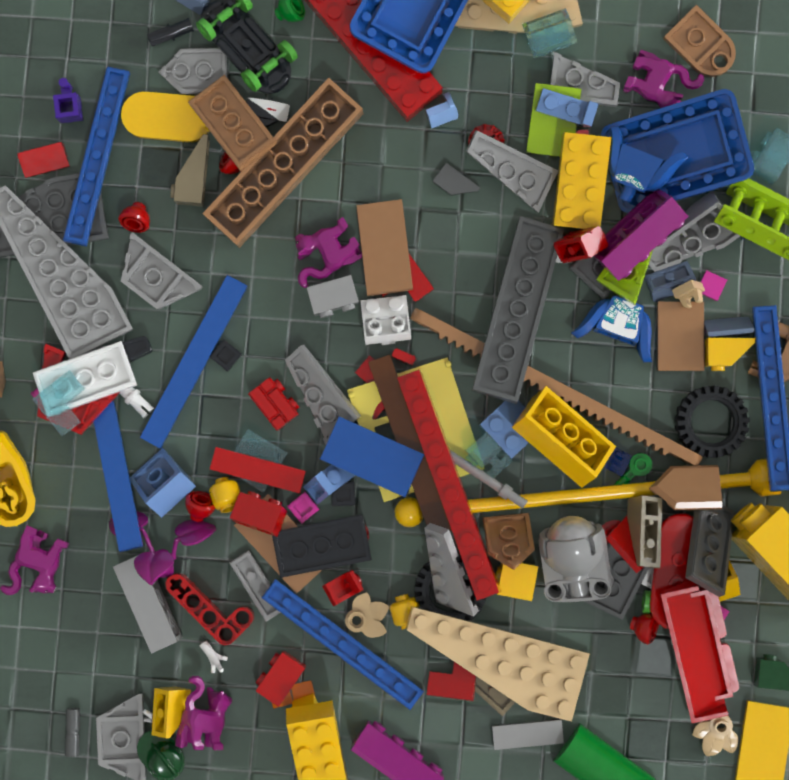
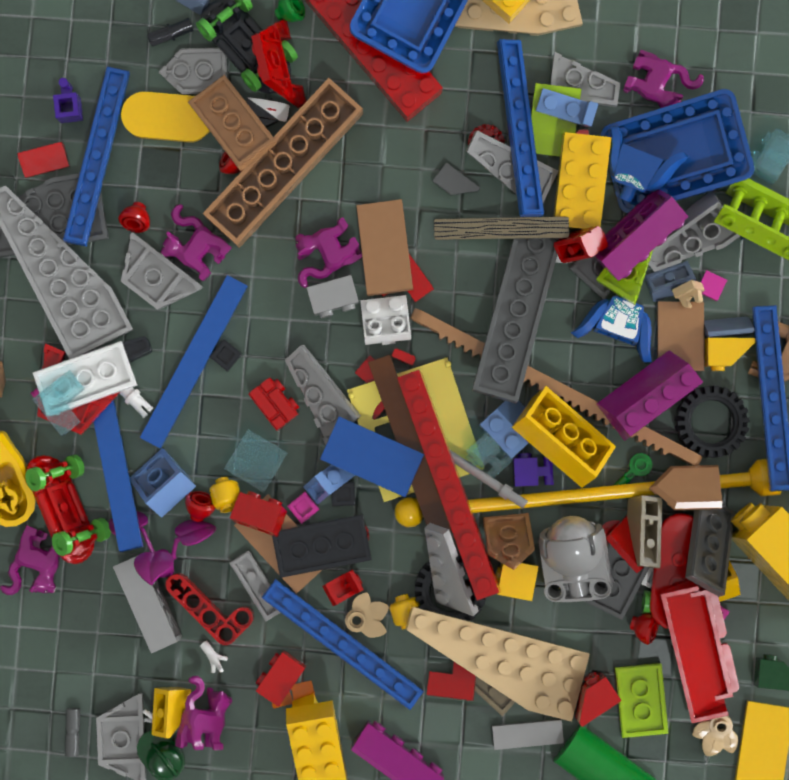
dark tan slope [171,134,210,207] -> none
red tile [210,447,306,493] -> none
light blue tile [426,92,458,129] -> none
clear light blue brick [522,8,577,58] -> none
clear blue tile [603,448,632,476] -> none
medium nougat tile [663,5,736,77] -> none
none -> red piece [25,454,111,564]
none -> magenta animal [161,204,232,282]
none -> red wing [251,19,306,108]
none -> dark tan sticker [434,217,569,240]
none -> blue tile [497,39,544,217]
none -> dark purple brick [512,453,554,486]
none -> red slope [575,671,621,727]
none -> magenta slope [596,350,703,441]
none -> lime tile [614,663,669,738]

